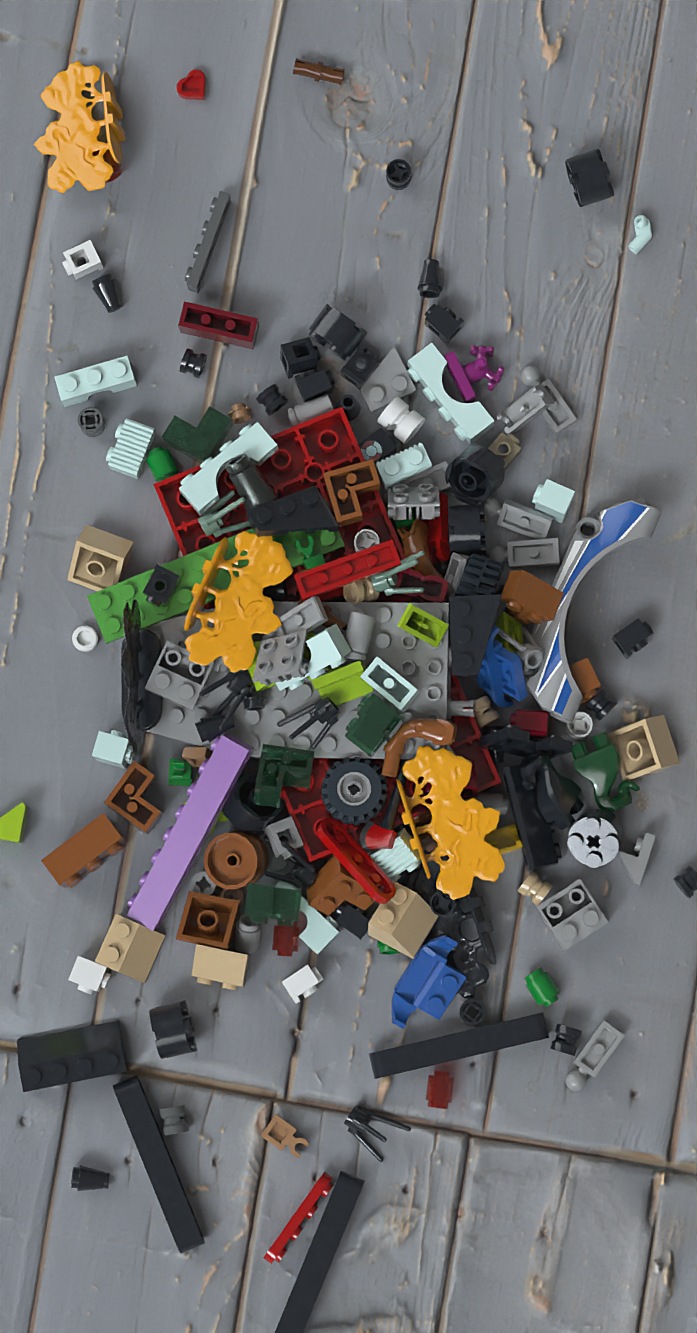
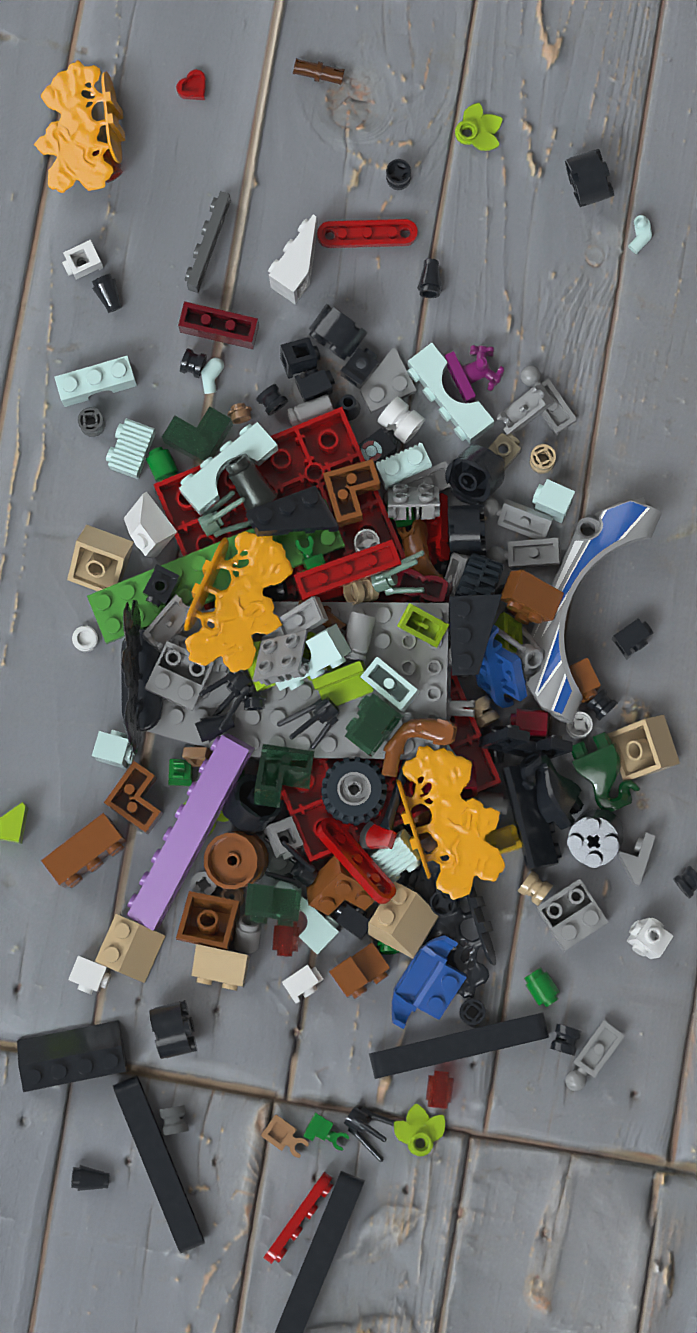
black brick [424,304,464,345] -> none
none -> white slope [124,492,177,558]
none -> light grey hinge [142,595,190,653]
none -> light aqua arm [201,358,224,394]
none -> white slope [268,214,318,305]
none -> green piece [303,1112,349,1151]
none -> red plate [317,219,418,248]
none -> dark orange brick [329,943,390,999]
none -> lime plate [394,1104,445,1156]
none -> lime plate [455,103,502,151]
none -> tan wheel [529,444,556,474]
none -> white brick [627,918,673,959]

